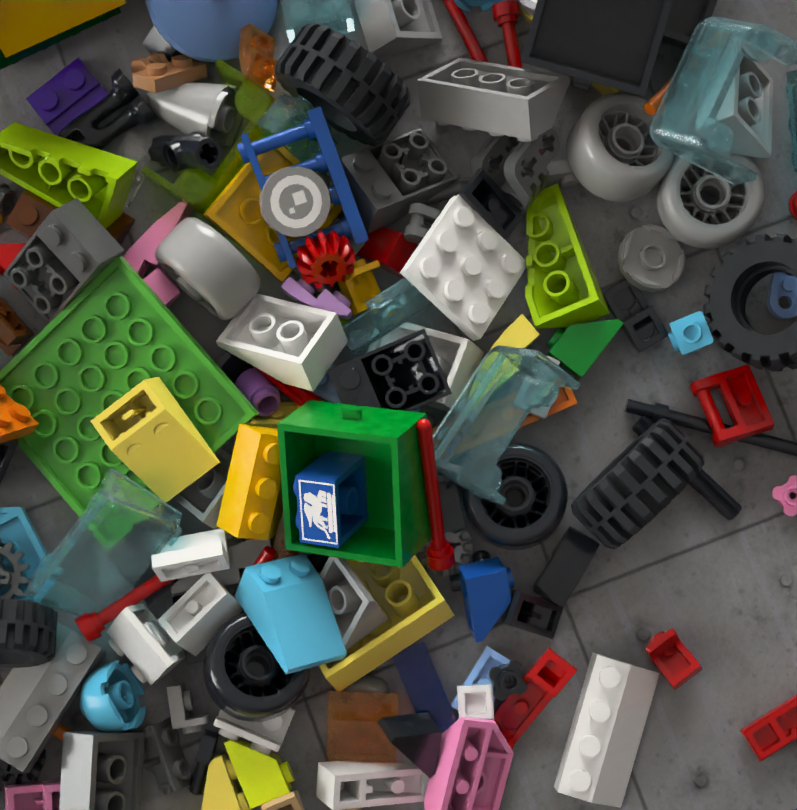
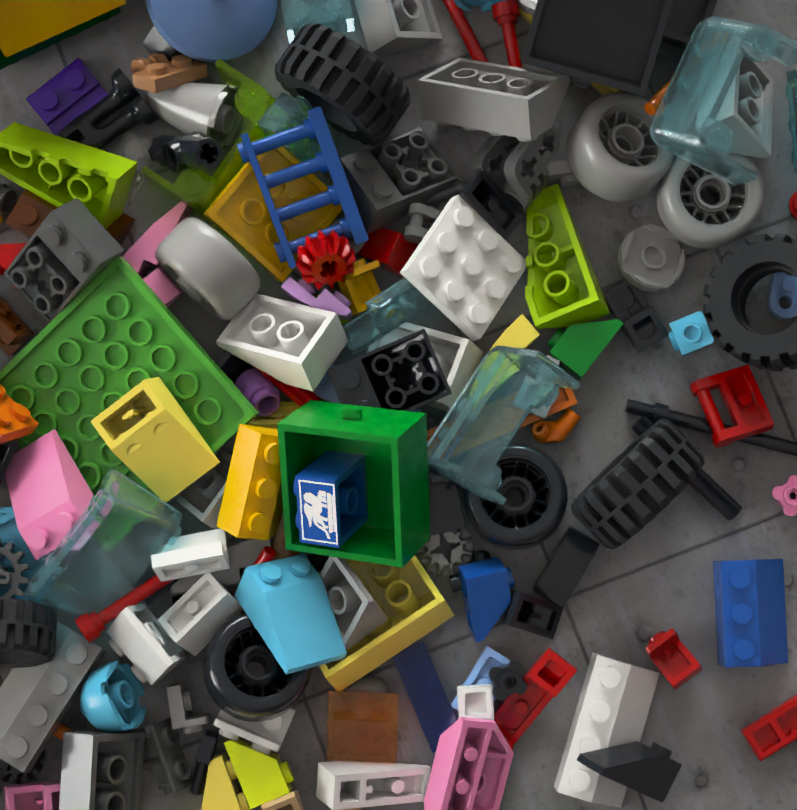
clear orange slope [239,23,278,94] -> none
light grey tile [259,166,331,237] -> none
black slope [377,712,442,778] -> none
red piece [417,418,455,571] -> none
none -> bright pink slope [5,429,108,560]
none -> orange arm [531,408,582,443]
none -> black slope [577,741,682,803]
none -> blue slope [713,559,788,667]

